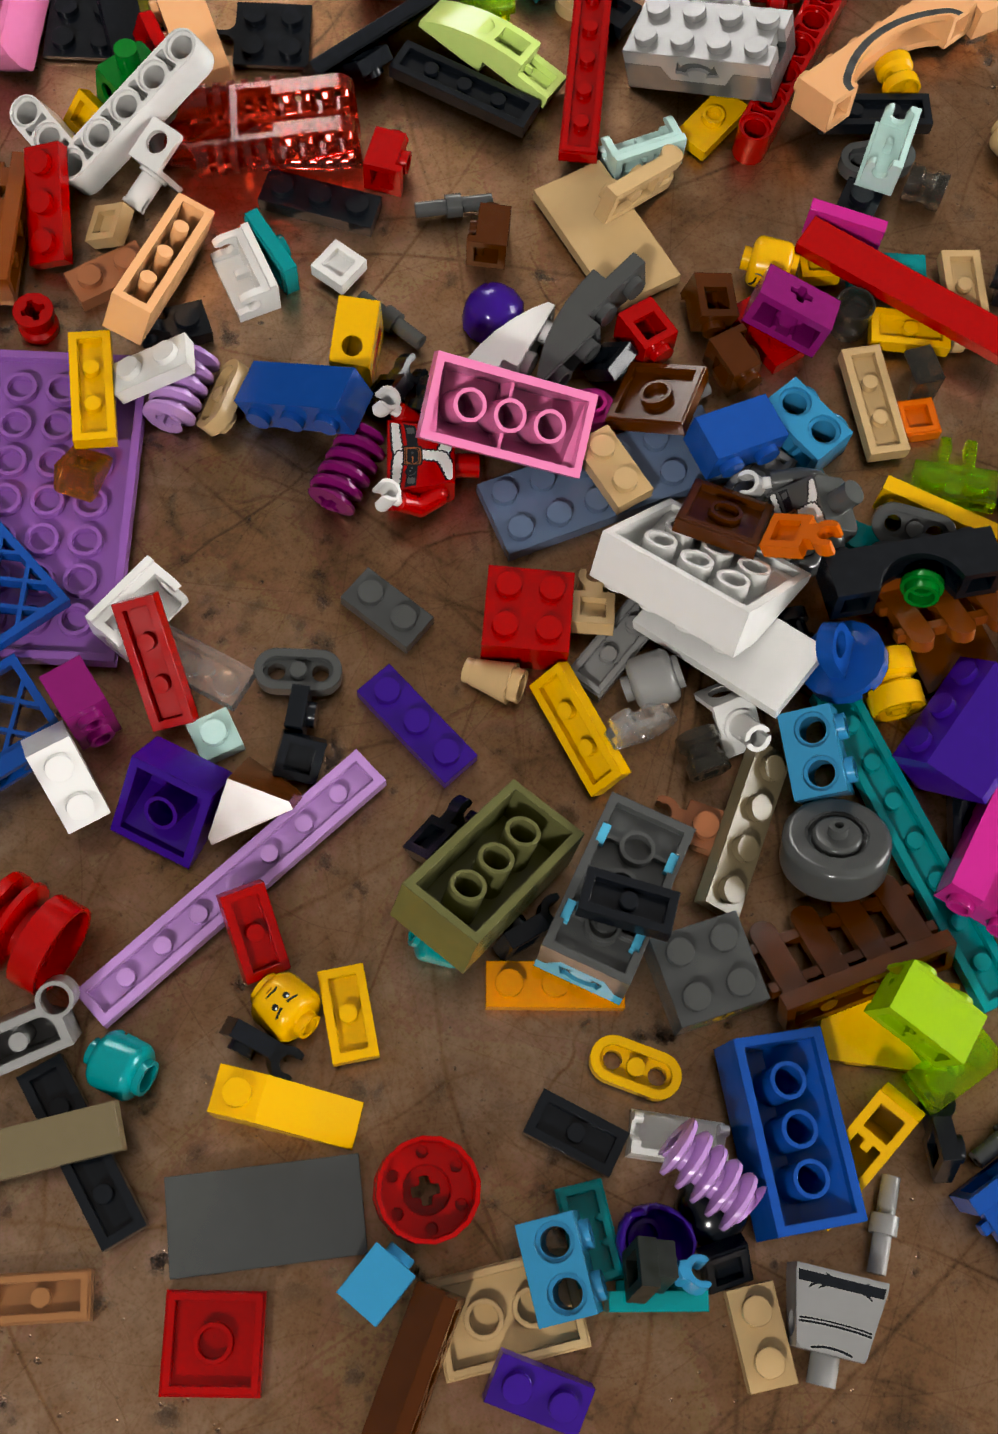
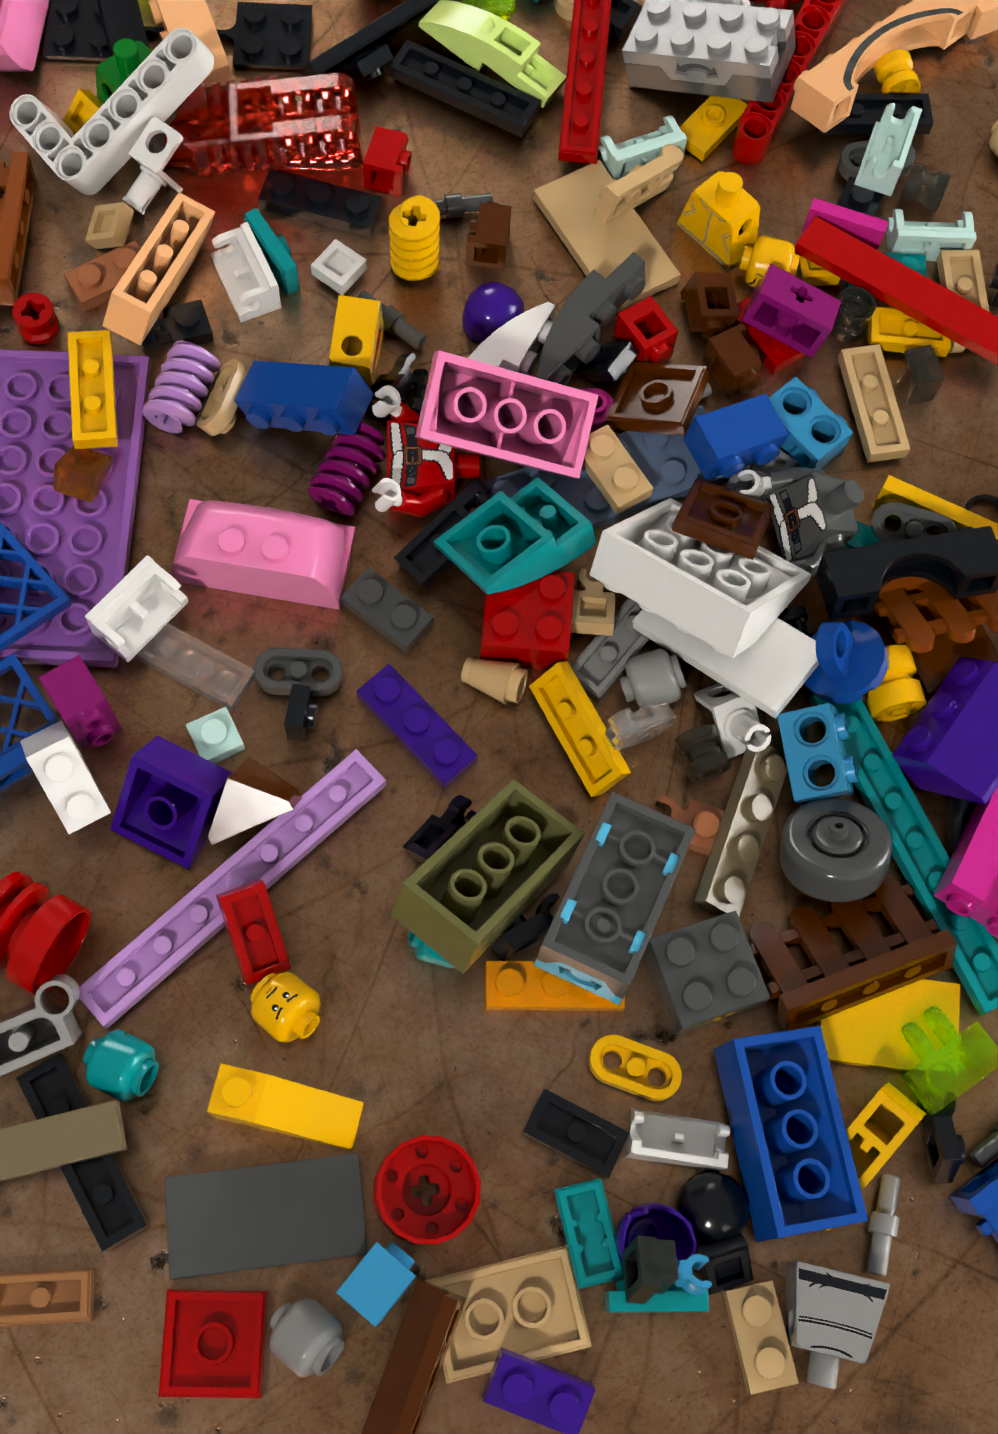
red plate [24,141,73,270] -> none
red plate [111,591,199,732] -> none
white plate [113,332,196,404] -> none
red tile [133,10,165,51] -> none
black plate [219,1016,304,1081] -> none
black plate [271,729,327,785] -> none
yellow plate [317,963,380,1067] -> none
dark azure brick [515,1210,608,1329] -> none
black plate [575,866,681,942] -> none
lavender piece [658,1118,767,1232] -> none
orange plate [759,513,844,559] -> none
lime hinge [864,959,988,1068] -> none
orange tile [897,397,942,443] -> none
green plate [900,568,945,608] -> none
clear neon green hinge [911,436,998,514] -> none
none -> bright pink windscreen [170,499,356,610]
none -> light grey head [269,1298,345,1377]
none -> yellow piece [389,195,440,281]
none -> black plate [394,479,493,590]
none -> teal slope [434,477,597,594]
none -> yellow torso [677,171,760,271]
none -> light aqua hinge [886,209,977,261]

